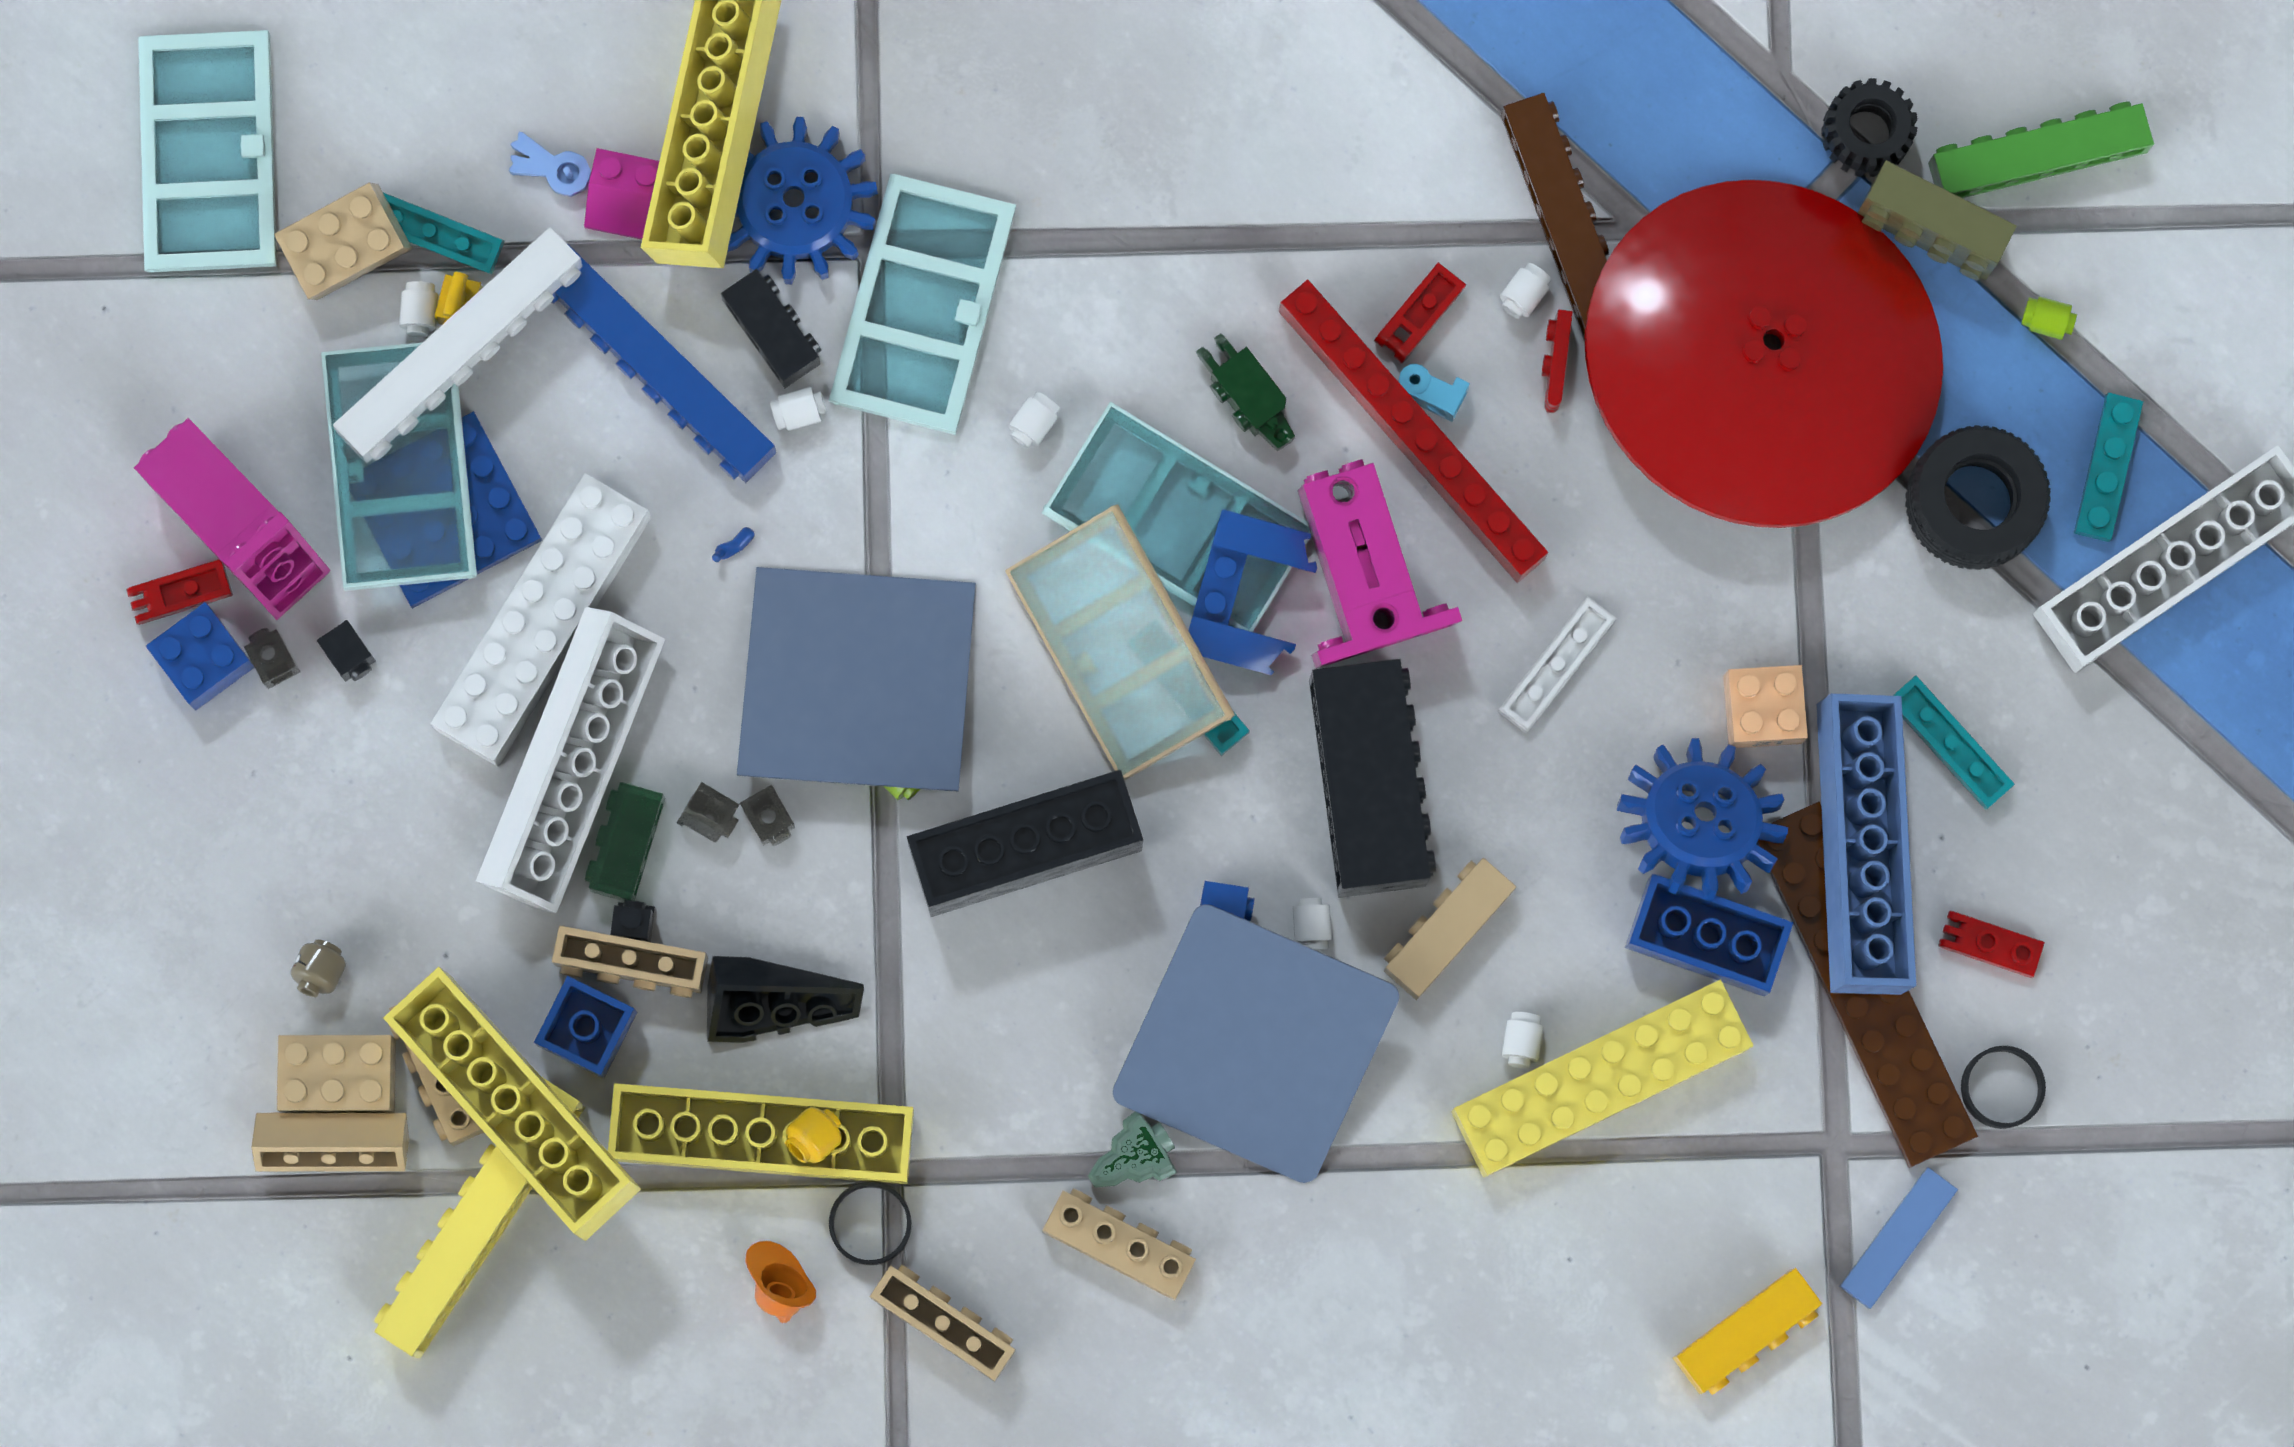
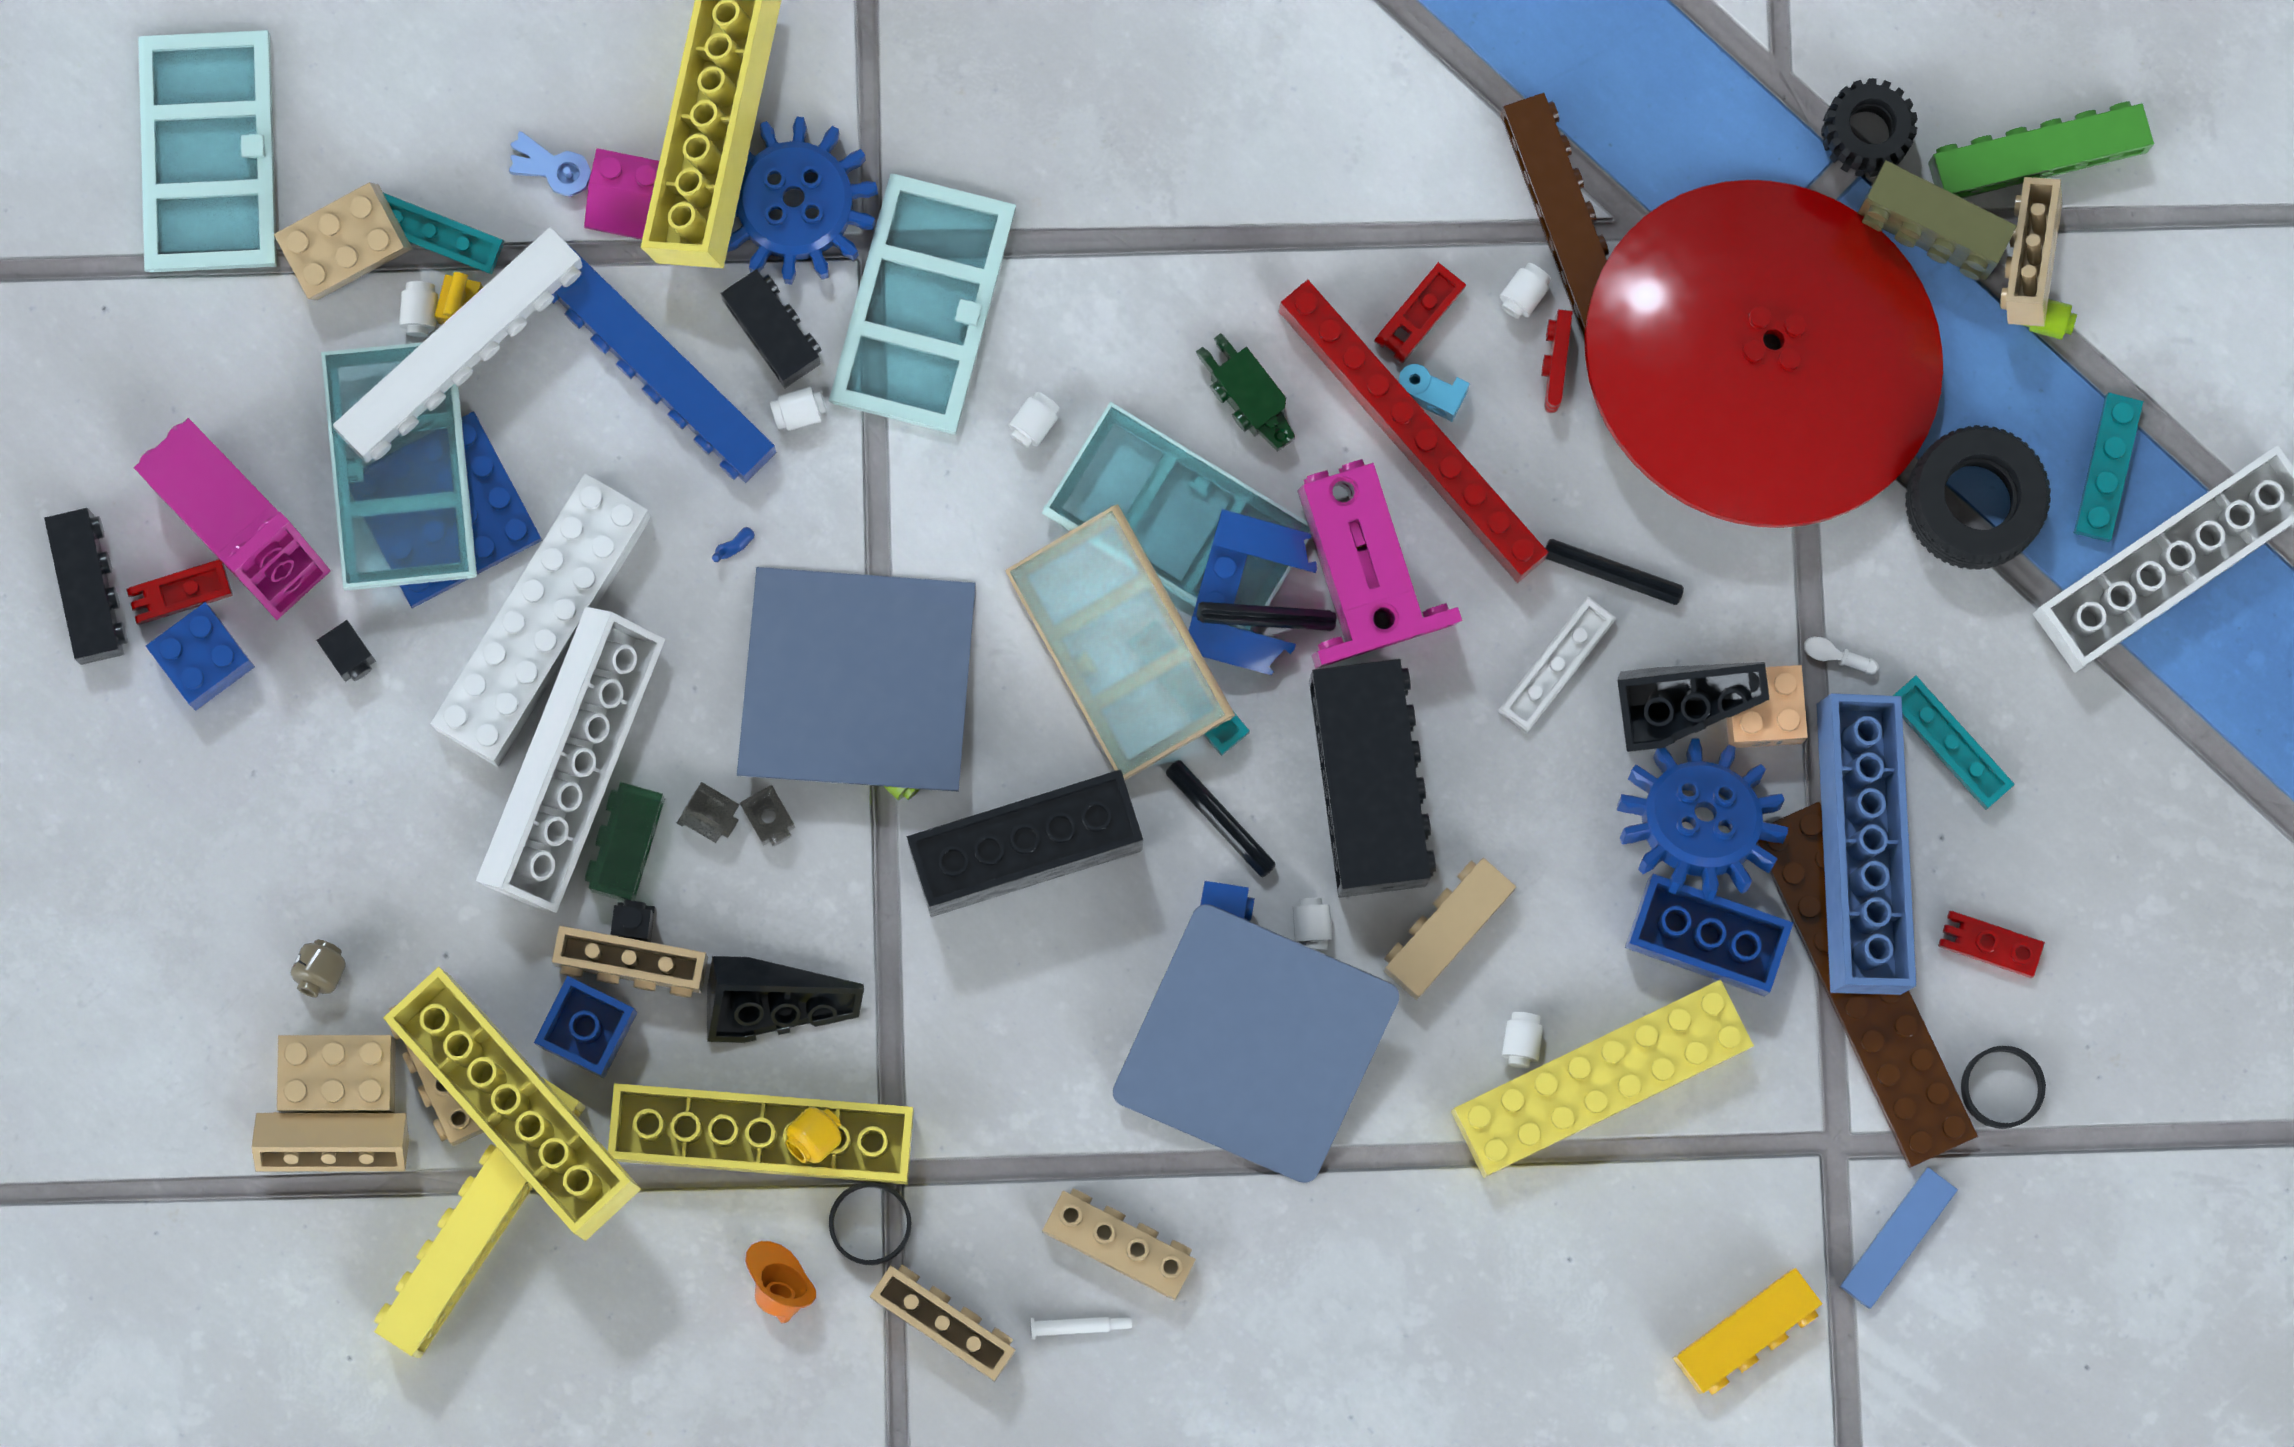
clear smoke brick [244,628,301,689] -> none
sand green rock [1088,1111,1177,1188] -> none
none -> black brick [44,508,128,665]
none -> white piece [1030,1317,1132,1340]
none -> black axle [1166,760,1276,877]
none -> black axle [1197,602,1337,631]
none -> black axle [1545,539,1684,605]
none -> black wedge [1617,662,1770,752]
none -> white piece [1804,636,1879,675]
none -> tan brick [2000,177,2062,327]

